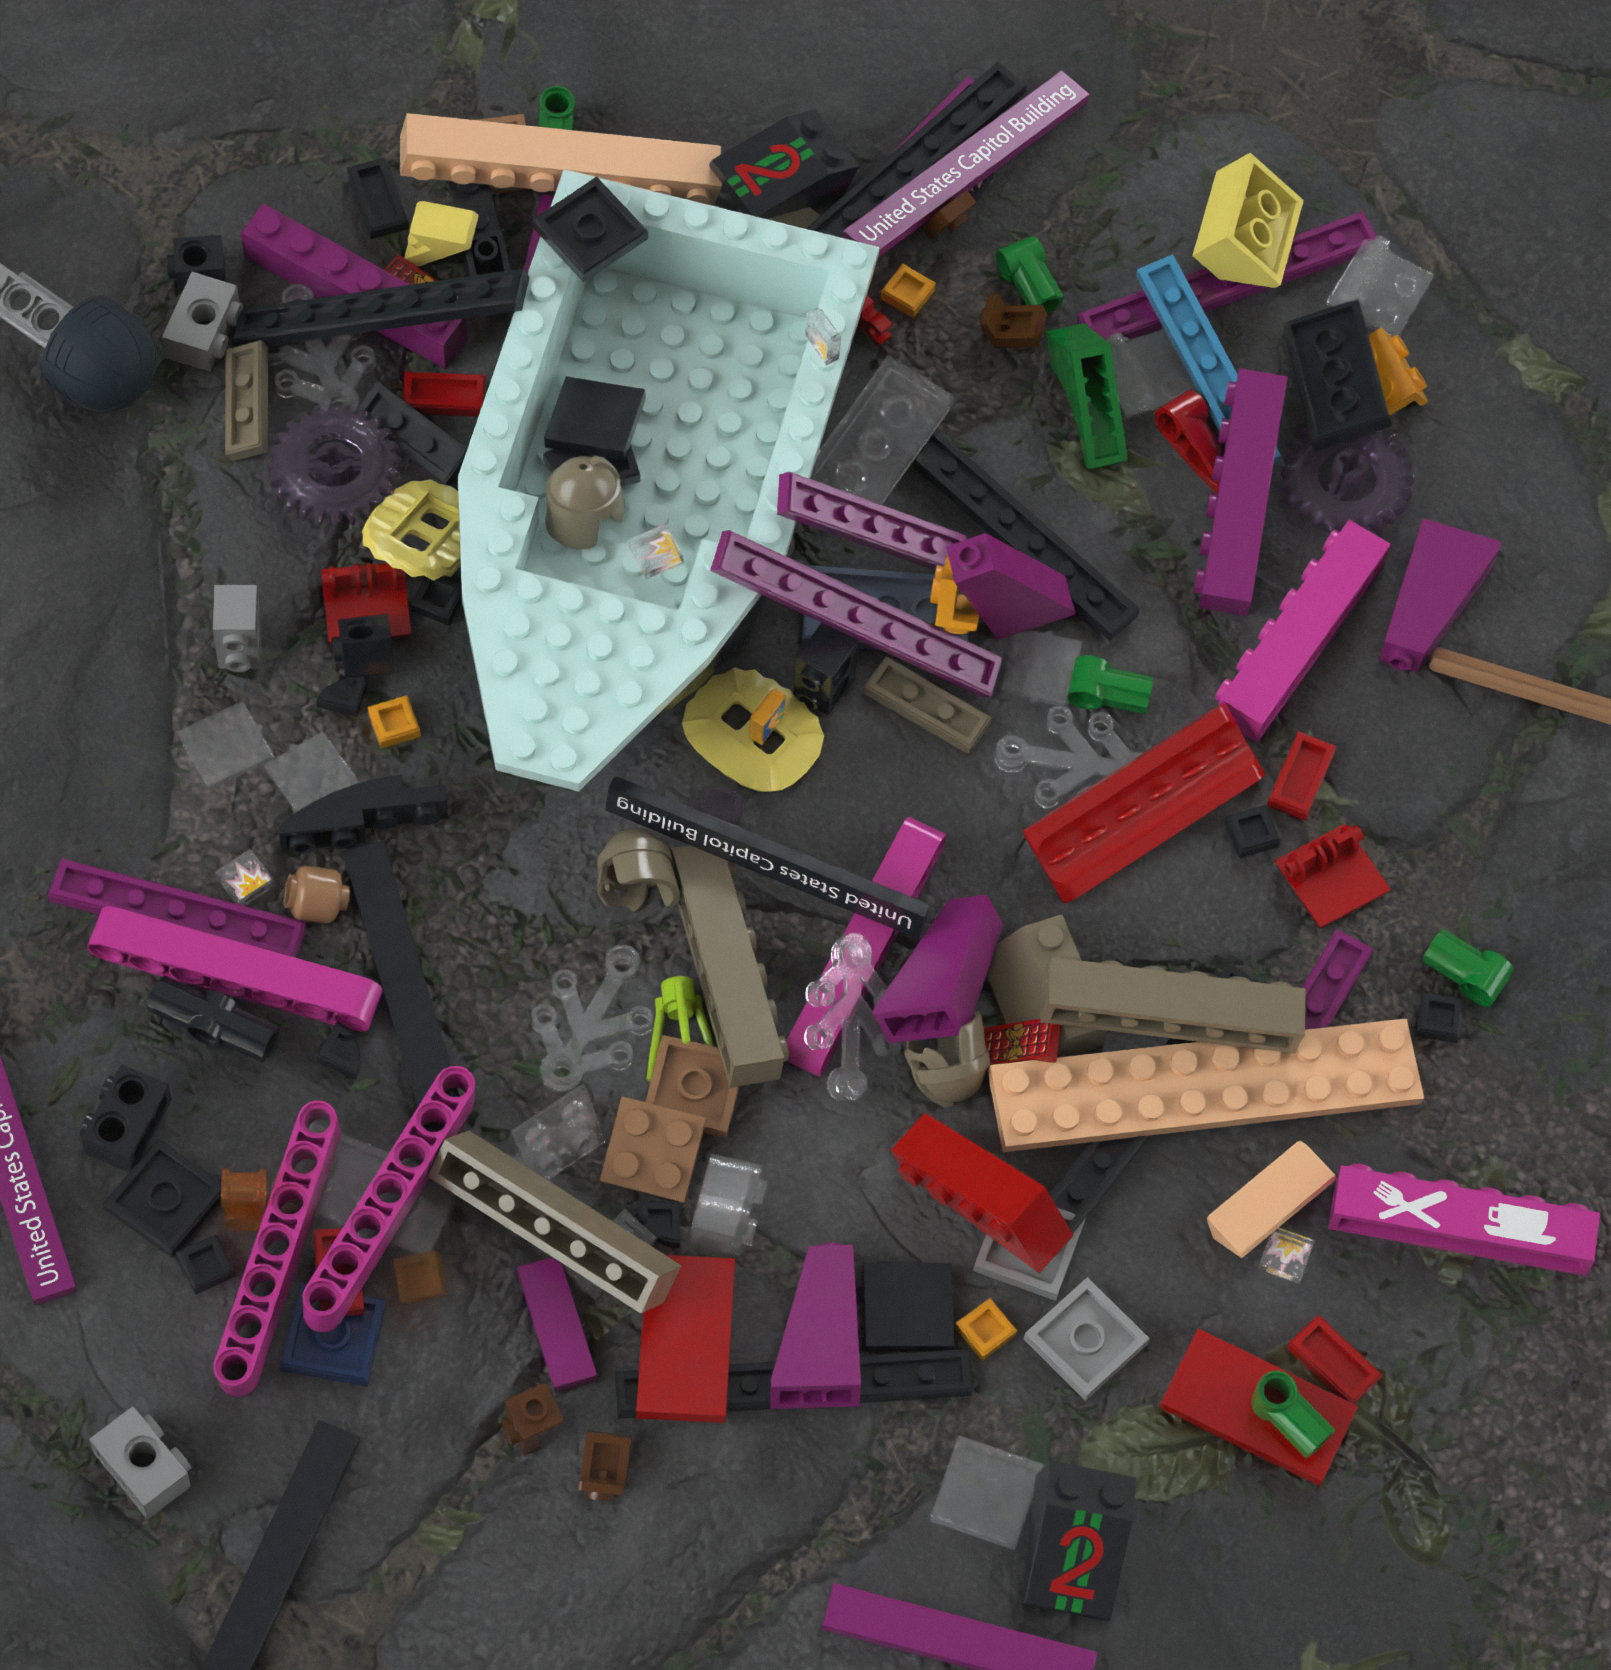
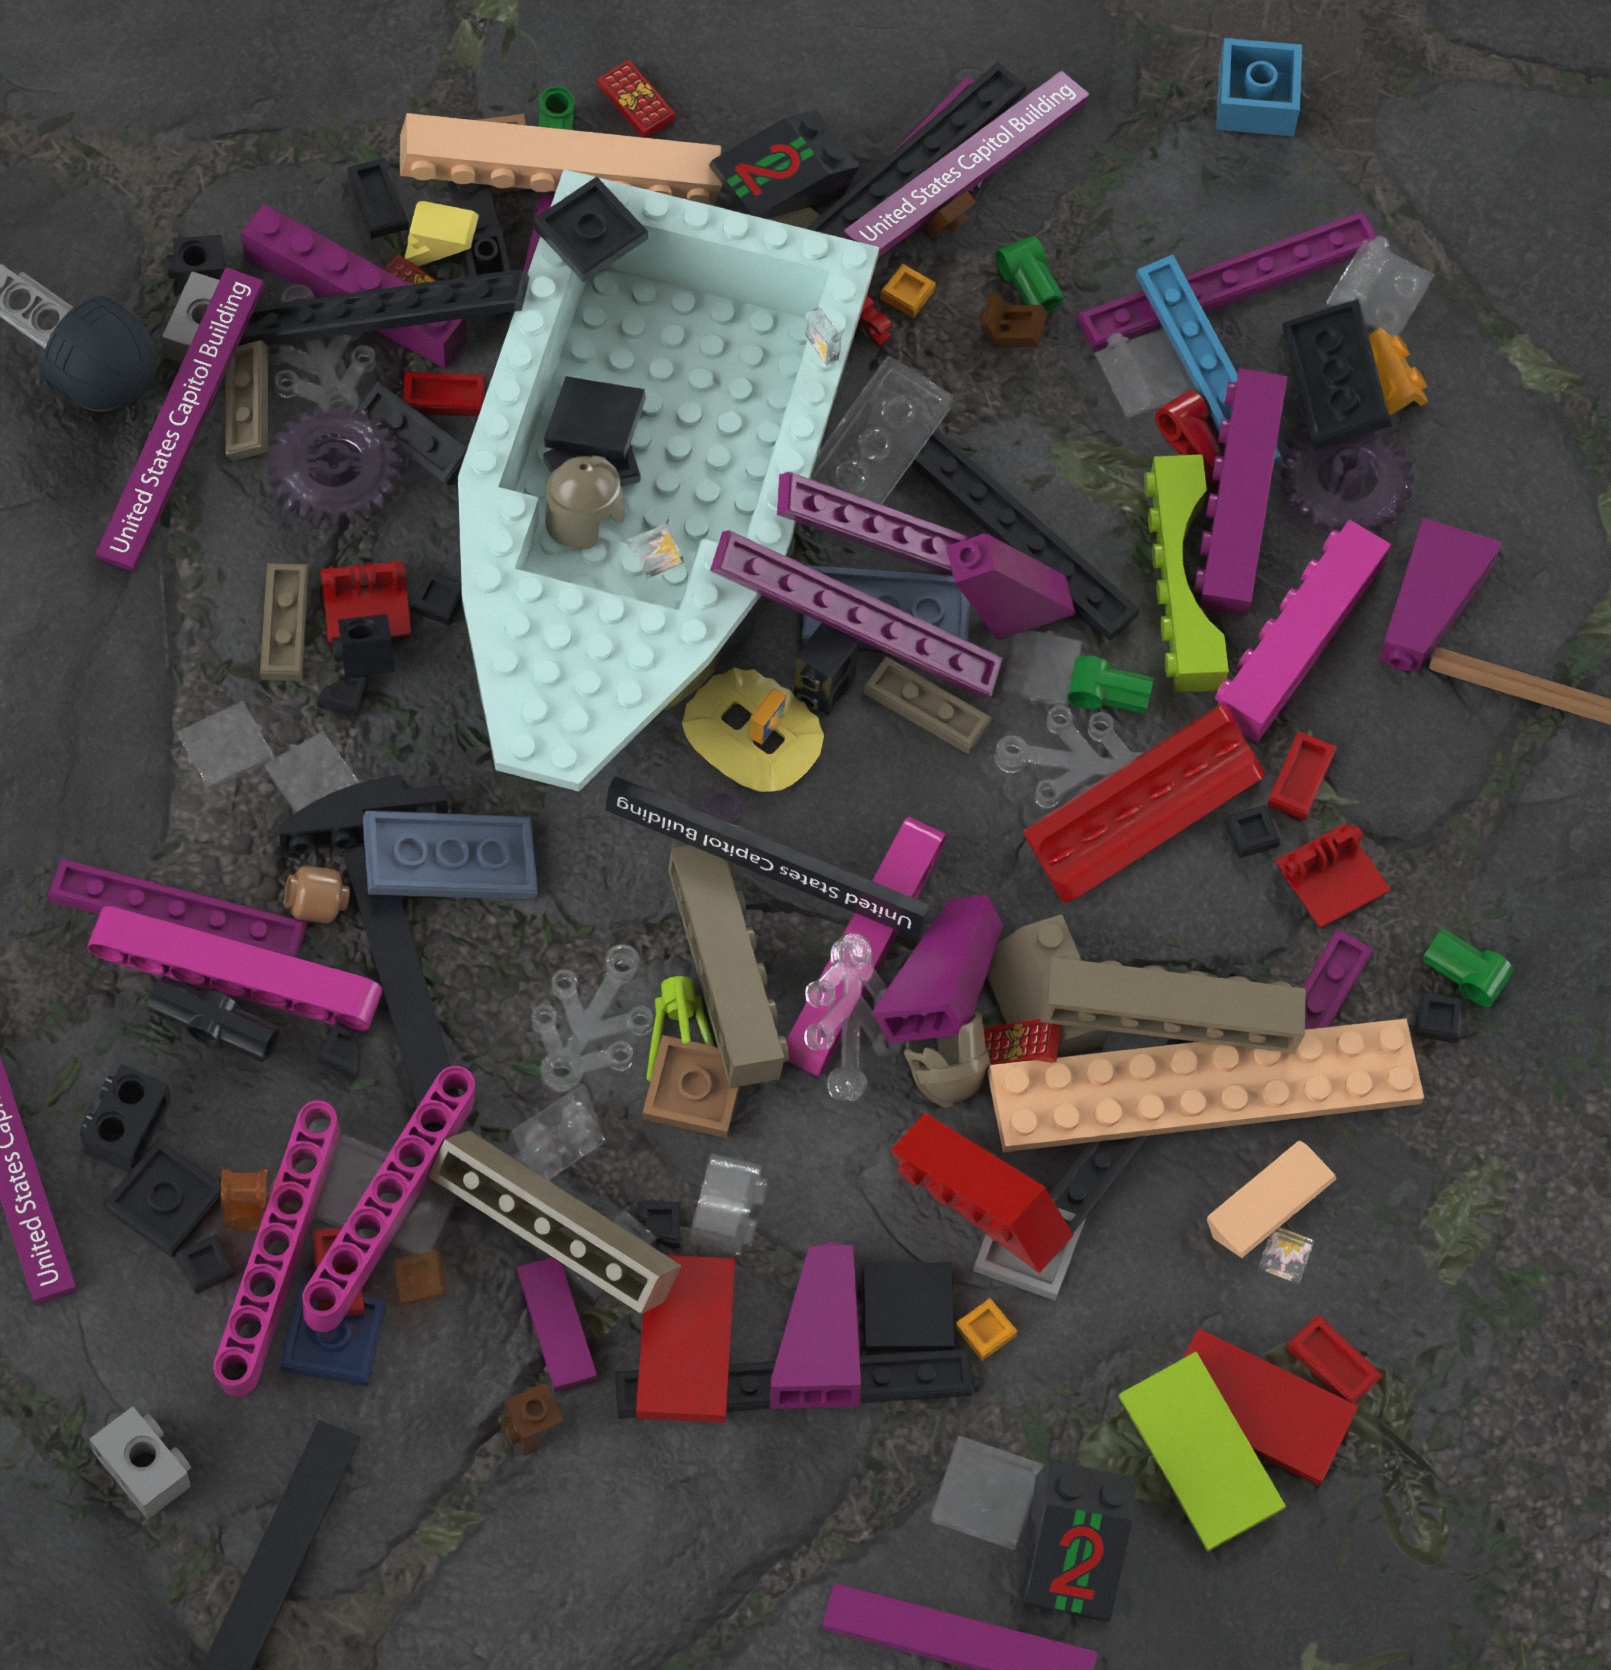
light grey brick [213,585,262,672] -> none
tile [215,849,275,906] -> none
light yellow piece [361,479,461,581] -> none
light orange tile [368,695,421,749] -> none
reddish brown bracket [578,1430,632,1501] -> none
dark tan helmet [597,828,680,913] -> none
medium nougat plate [600,1096,707,1203] -> none
light orange bracket [930,553,979,634] -> none
light grey plate [1024,1277,1150,1401] -> none
green arch [1046,323,1128,469] -> none
light yellow slope [1192,153,1304,288] -> none
green piece [1251,1371,1336,1459] -> none
dark pink brick [1328,1164,1600,1276] -> none
none -> magenta tile [95,267,265,572]
none -> dark tan tile [260,563,309,681]
none -> sand blue tile [363,811,538,900]
none -> red tile [597,60,675,138]
none -> lime tile [1119,1352,1286,1552]
none -> lime arch [1144,454,1229,693]
none -> dark azure brick [1216,38,1302,136]

